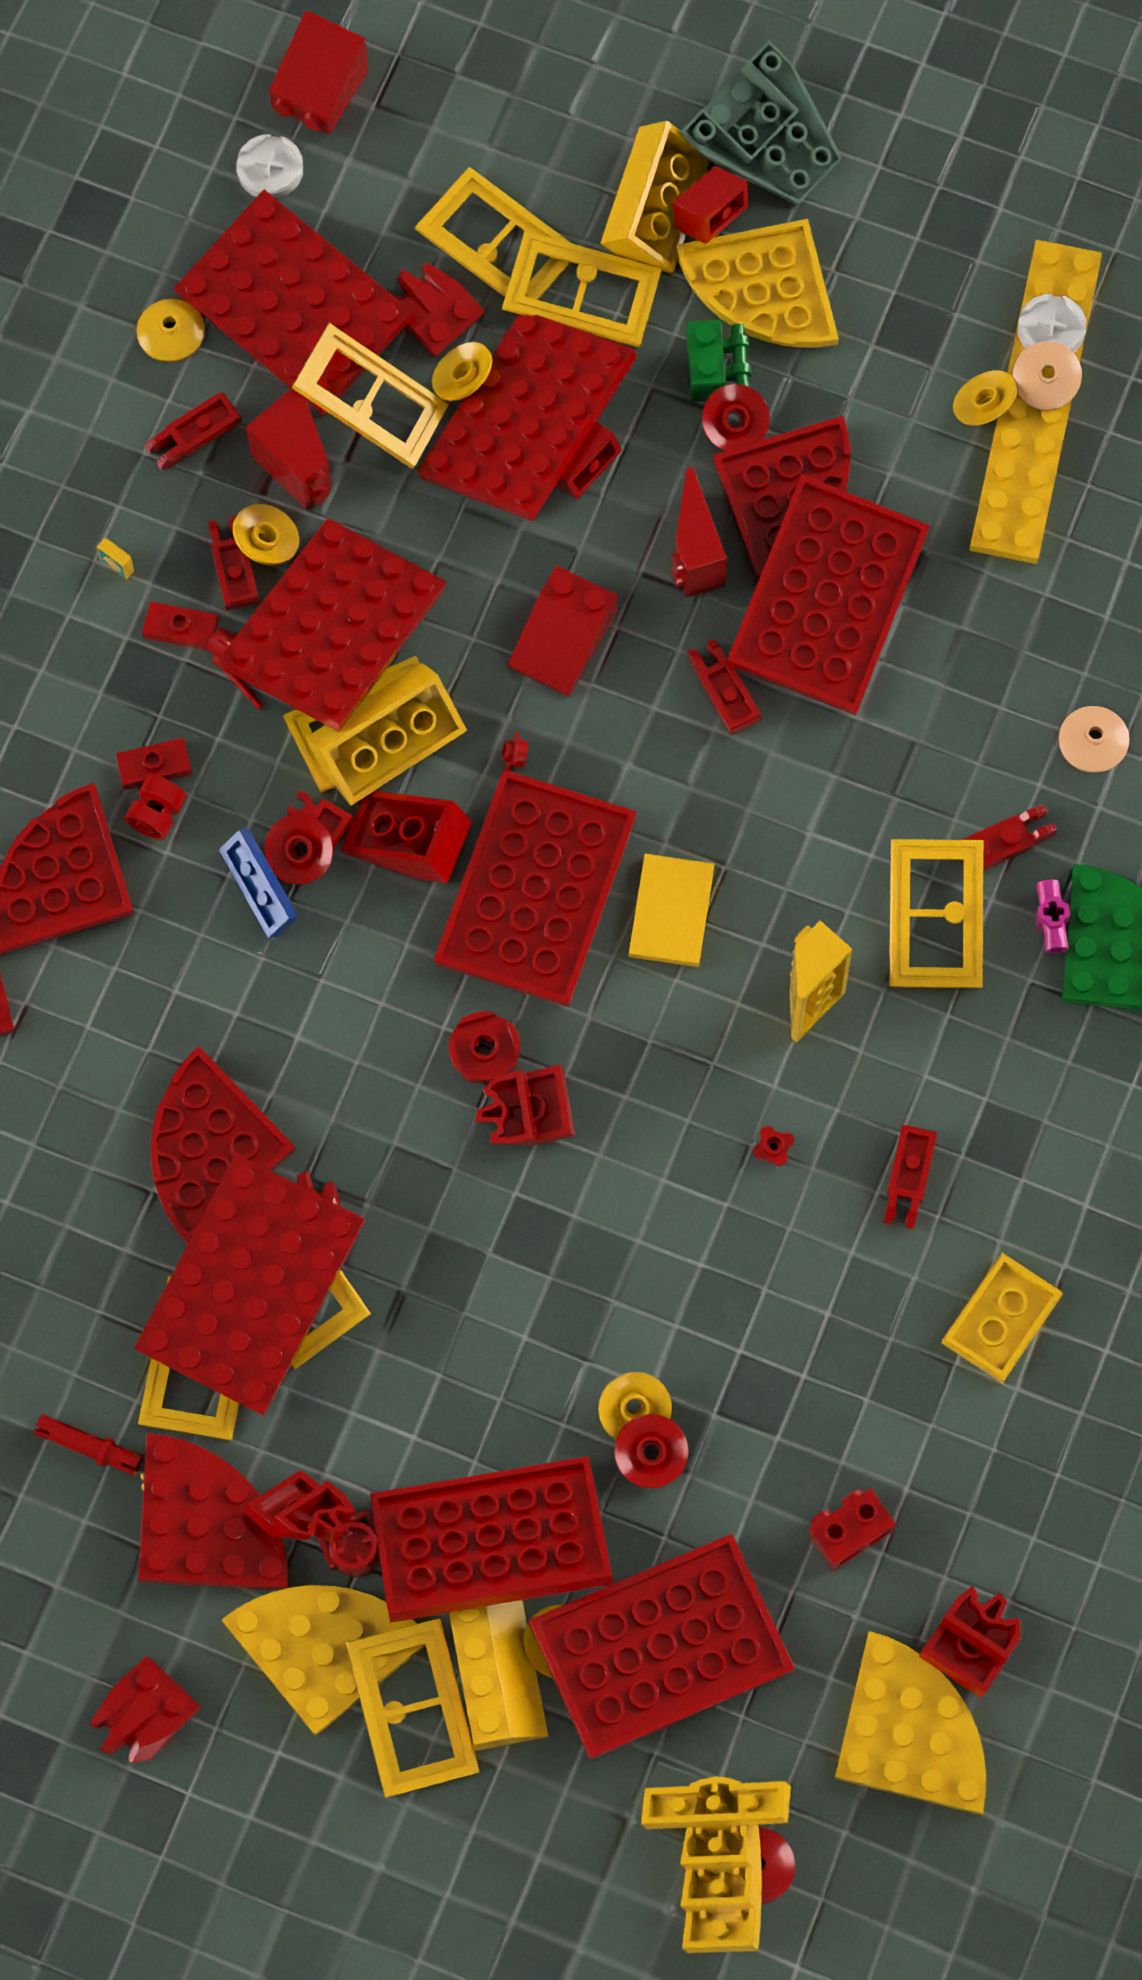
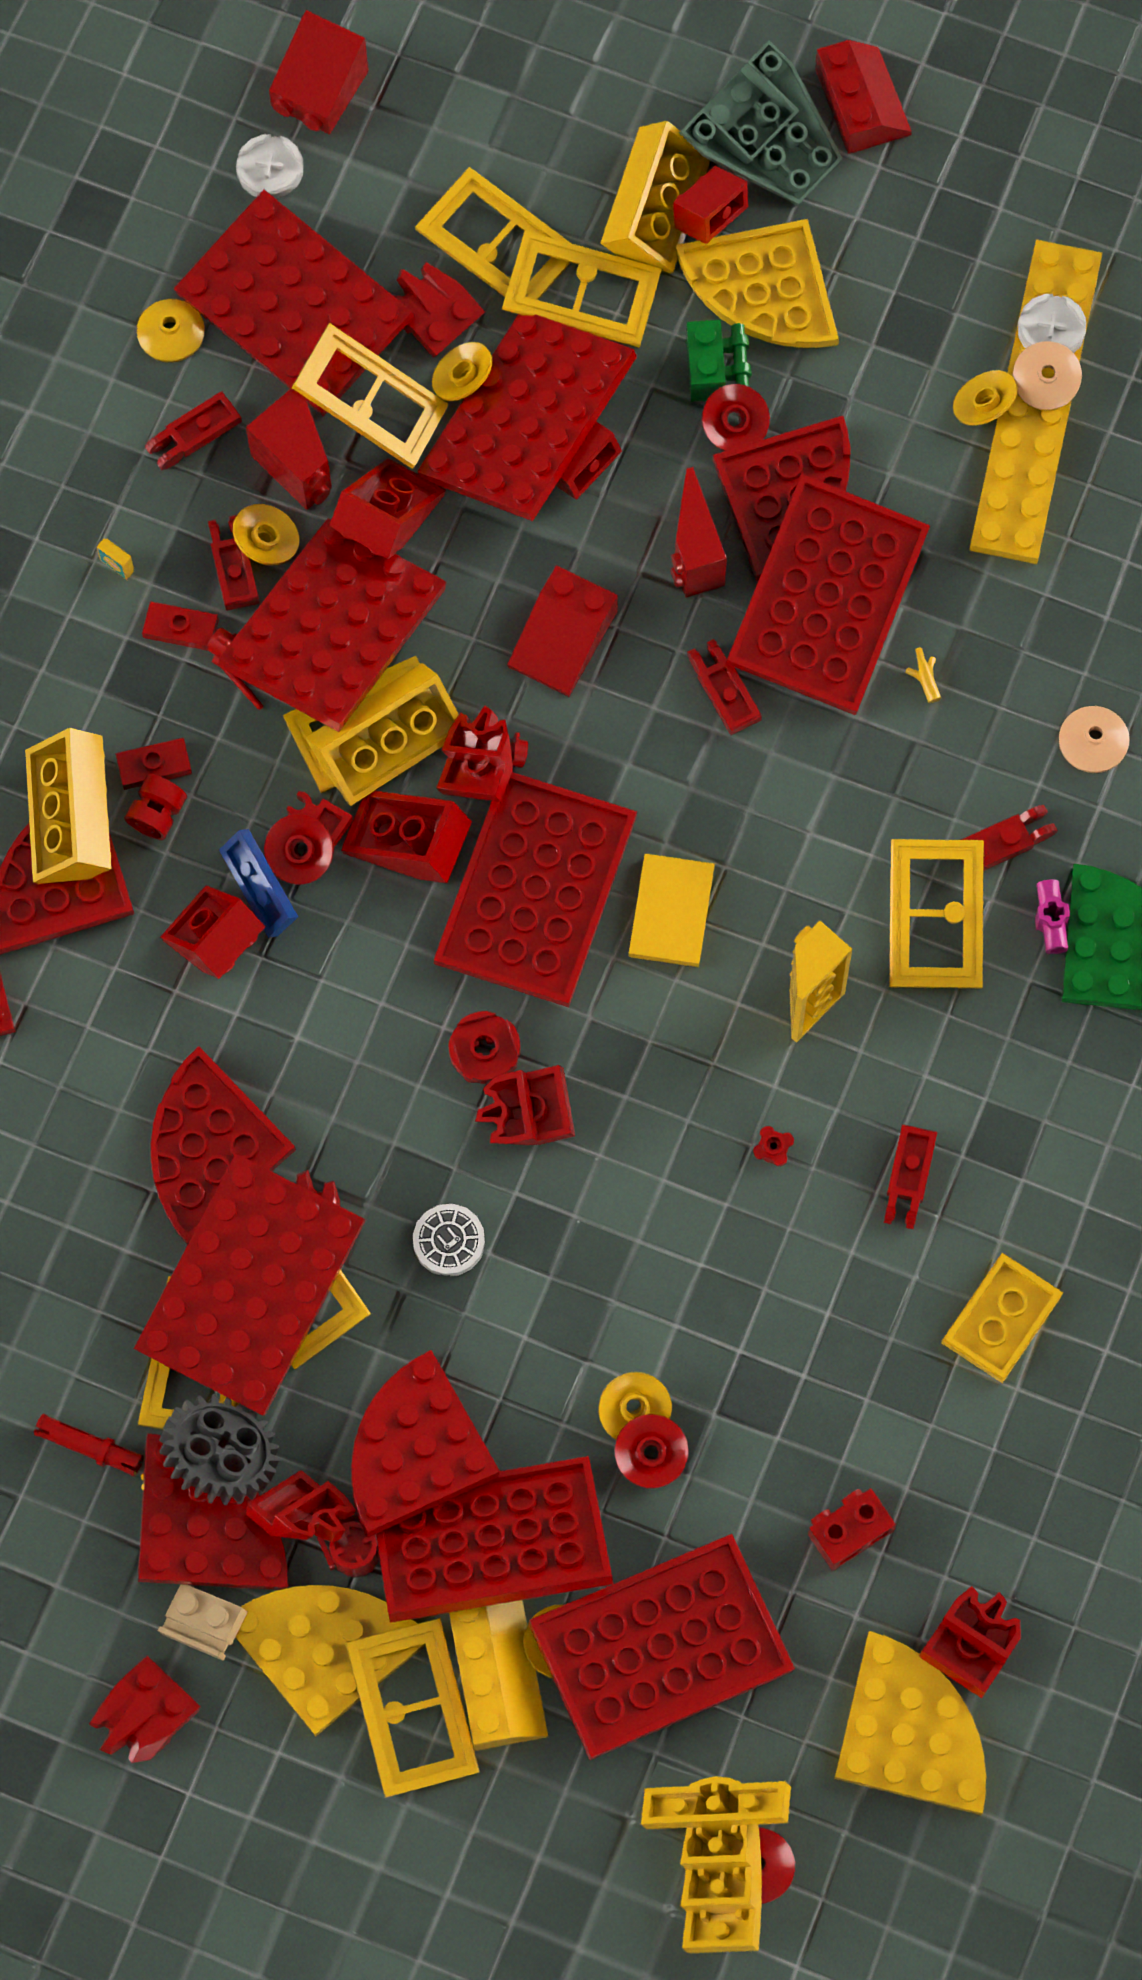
none -> yellow slope [25,728,111,884]
none -> tan plate [157,1585,248,1661]
none -> dark grey gear [159,1394,280,1505]
none -> red slope [160,885,266,979]
none -> red slope [329,458,446,559]
none -> red plate [351,1350,500,1538]
none -> tile [413,1204,485,1276]
none -> red plate [436,705,513,802]
none -> red slope [815,40,912,154]
none -> yellow bar [905,647,941,703]

